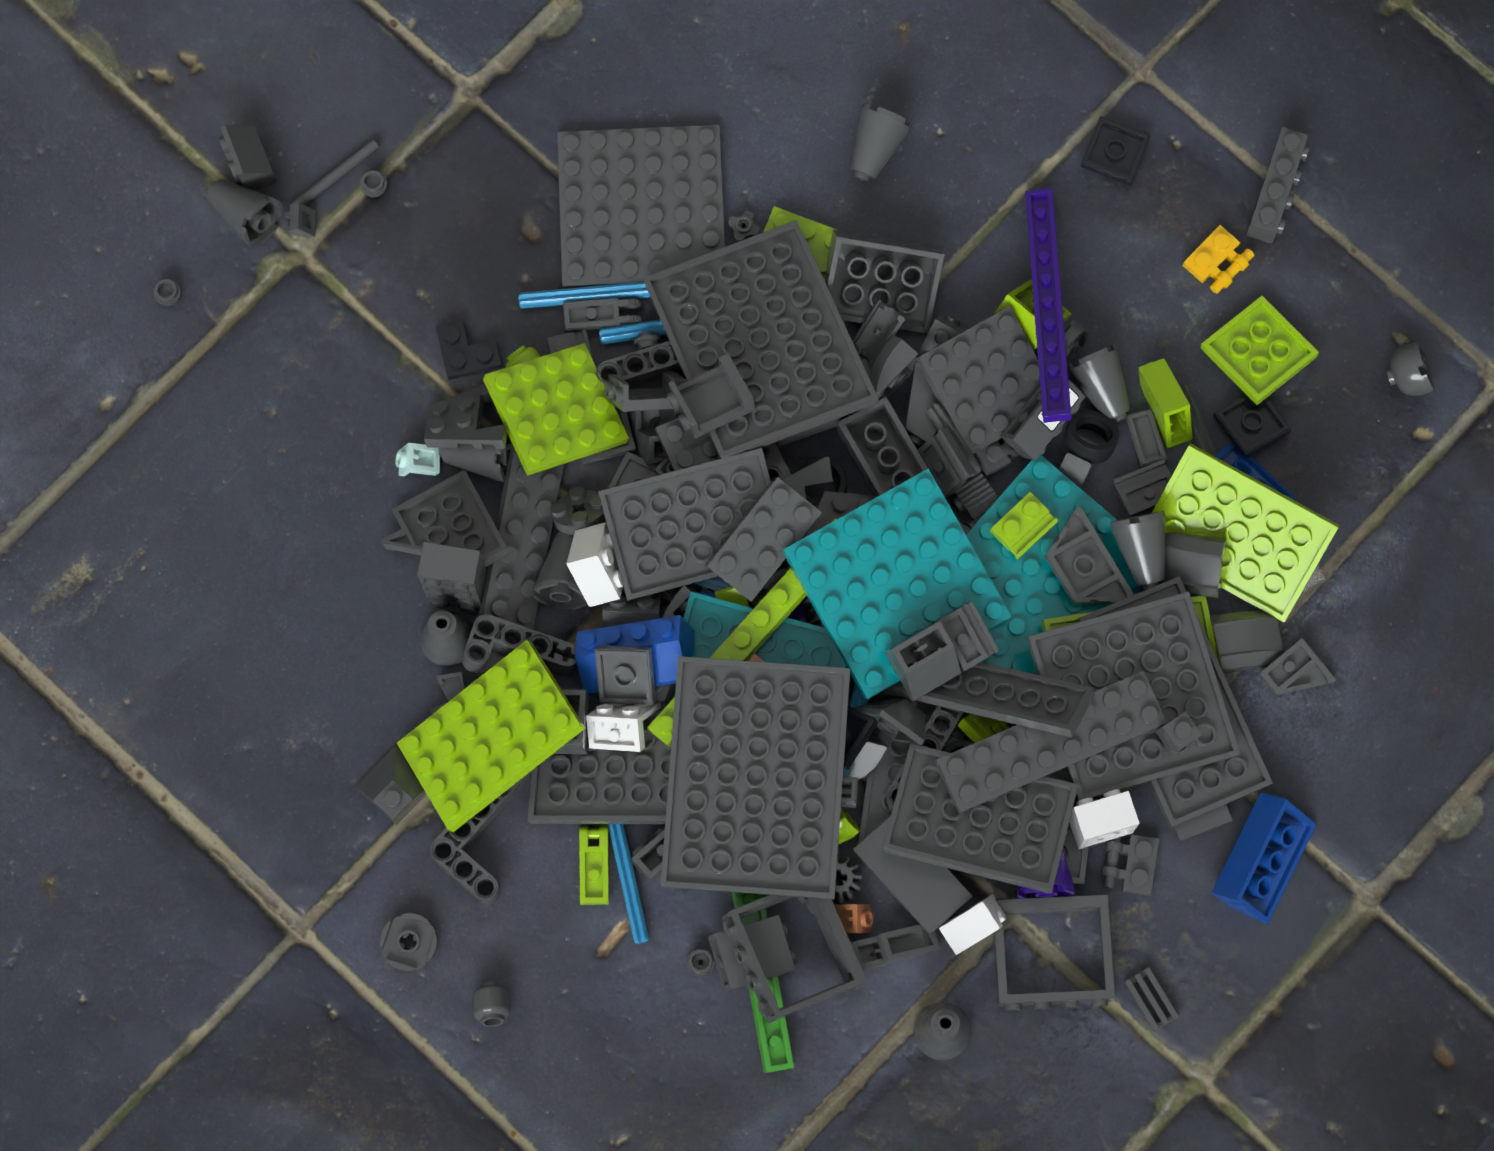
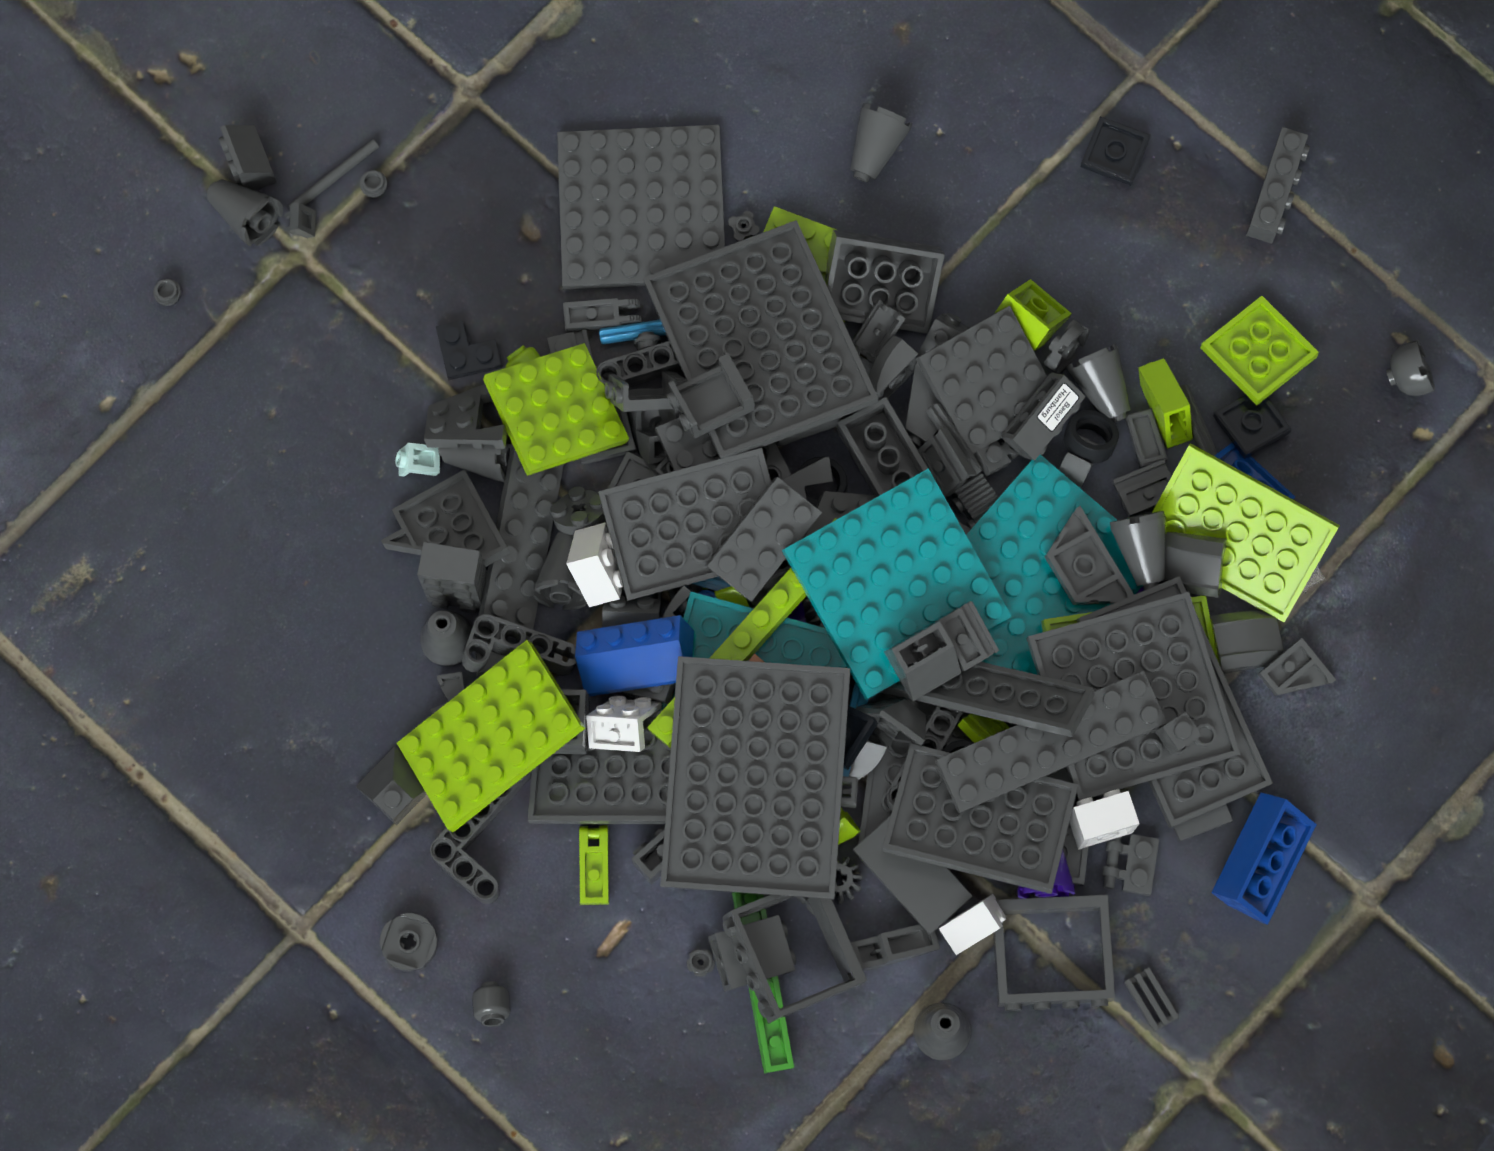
dark azure axle [518,282,650,309] -> none
dark grey plate [595,646,656,705] -> none
dark azure axle [608,824,649,944] -> none
nougat bracket [834,904,873,933] -> none
lime plate [989,492,1059,560] -> none
dark purple plate [1025,188,1072,423] -> none
yellow plate [1182,225,1254,294] -> none

